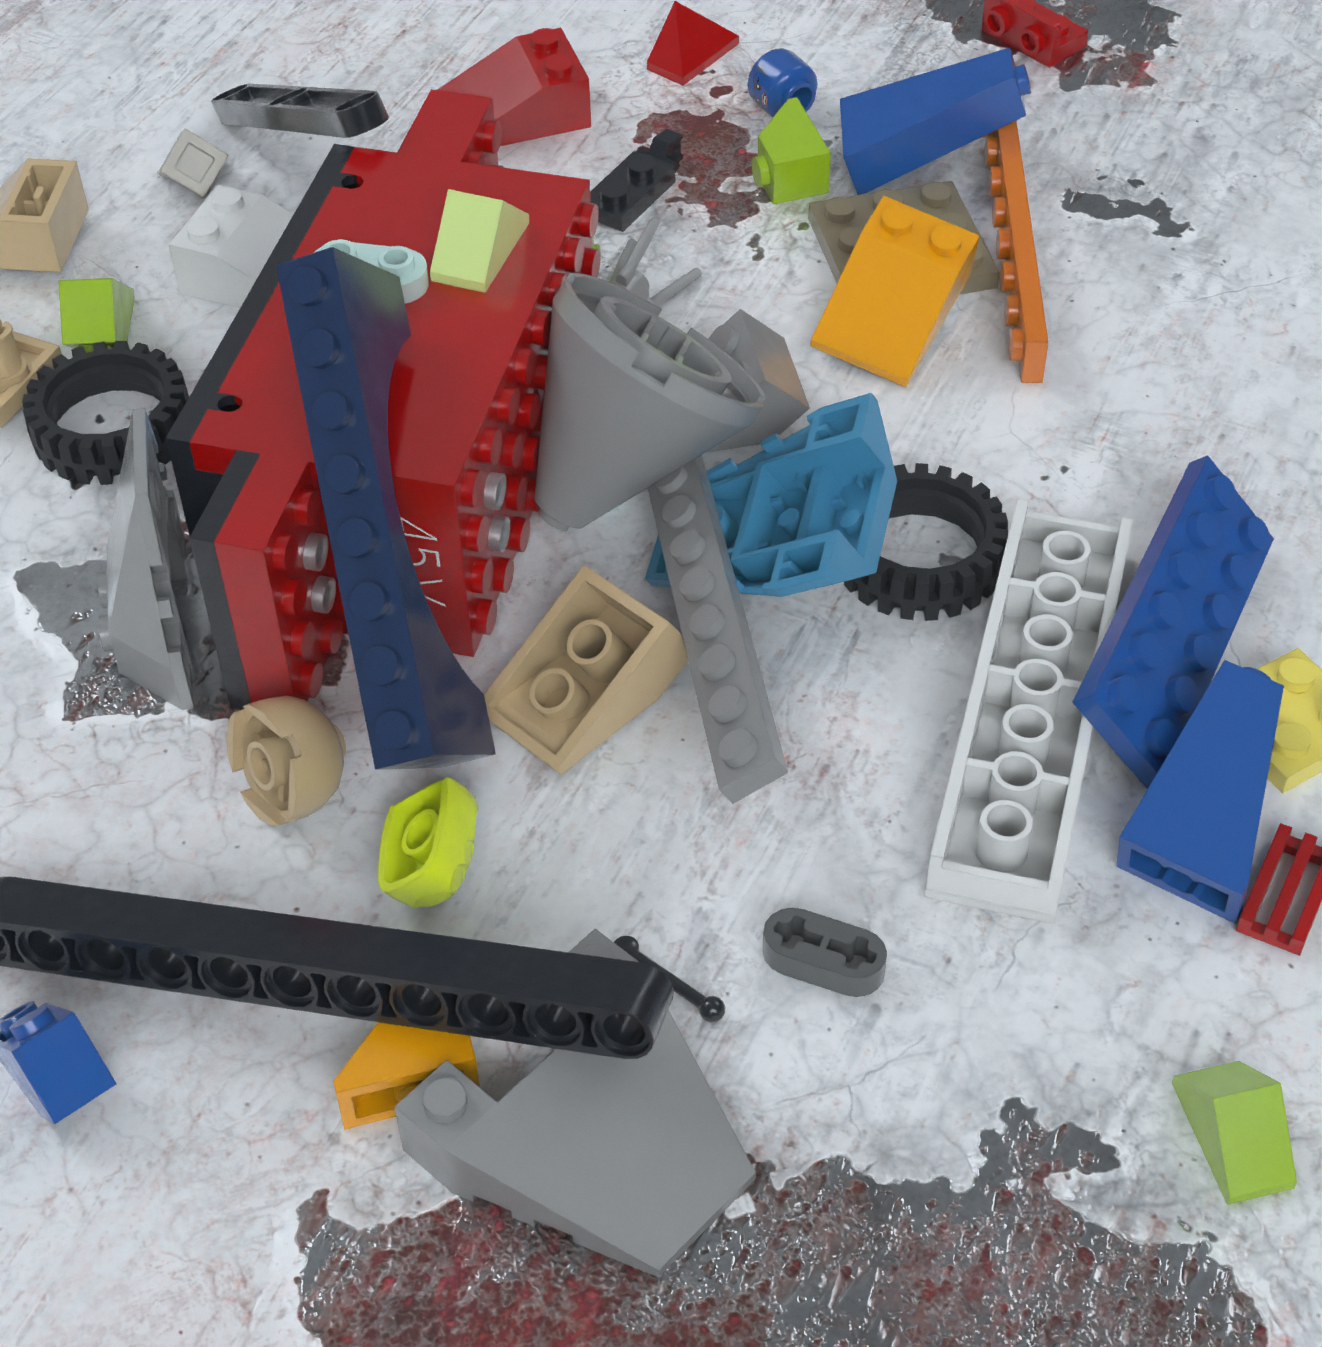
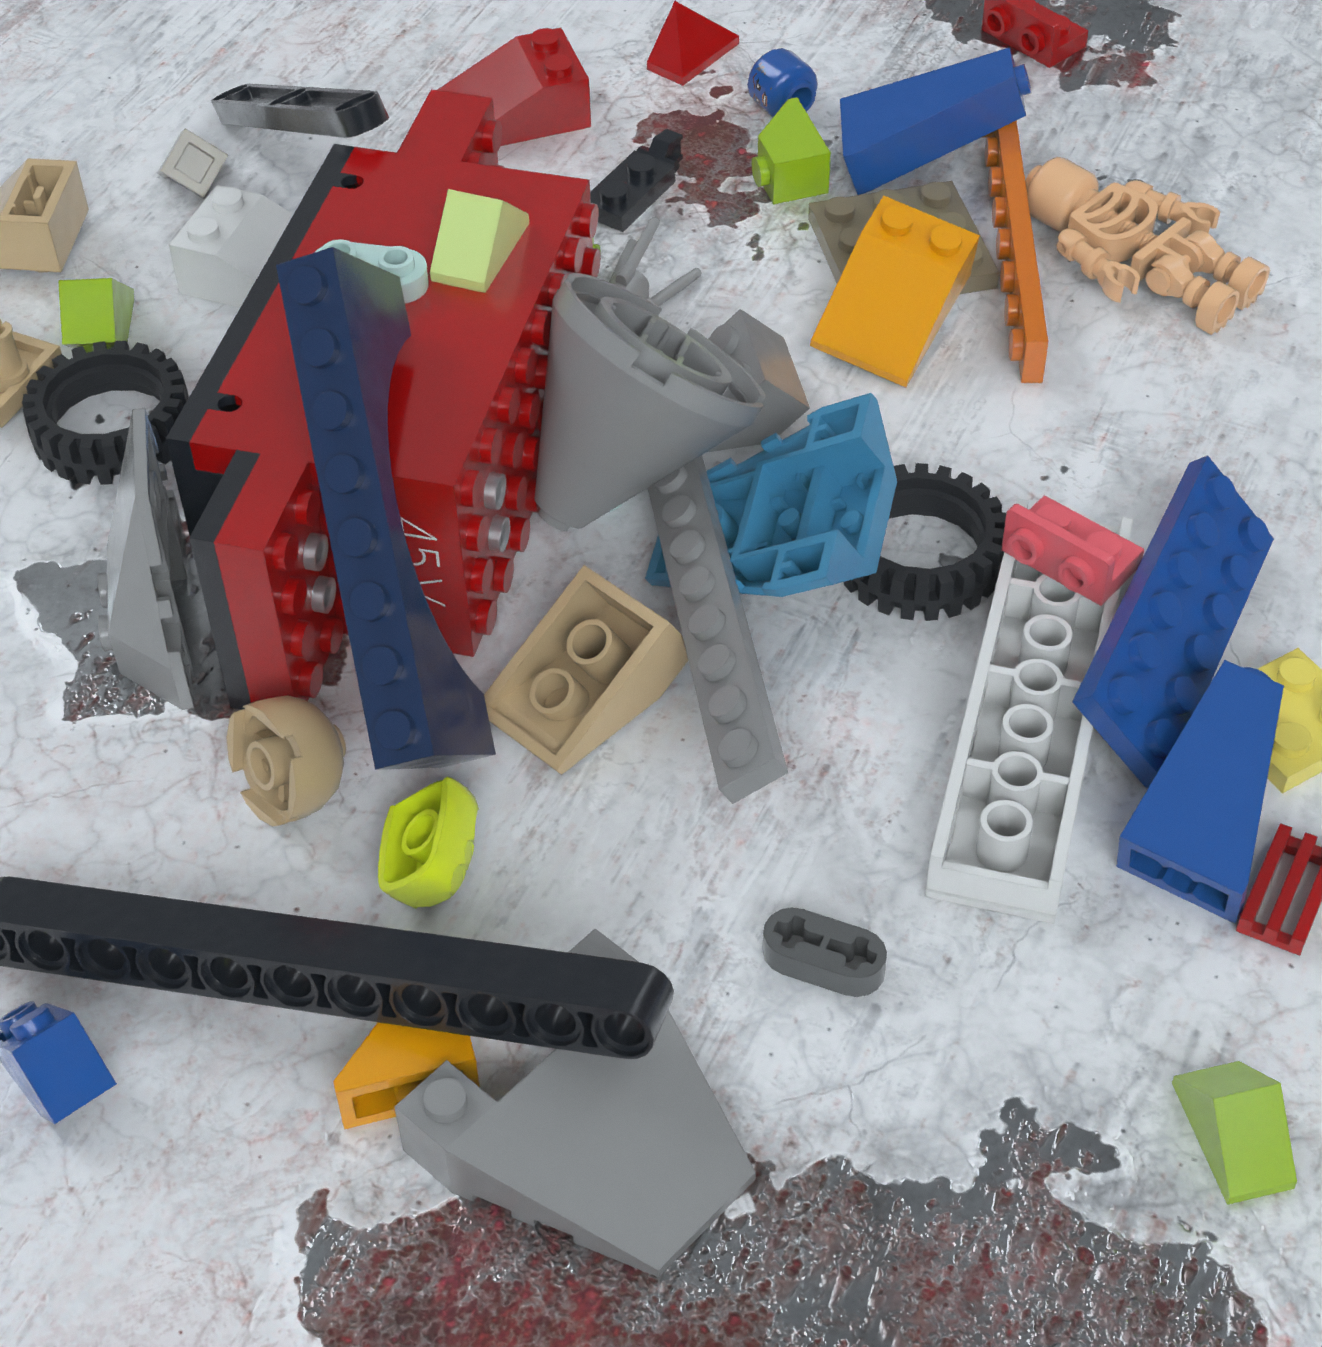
black hinge [614,936,726,1023] -> none
none -> coral bracket [1001,495,1144,606]
none -> light nougat piece [1025,157,1270,335]

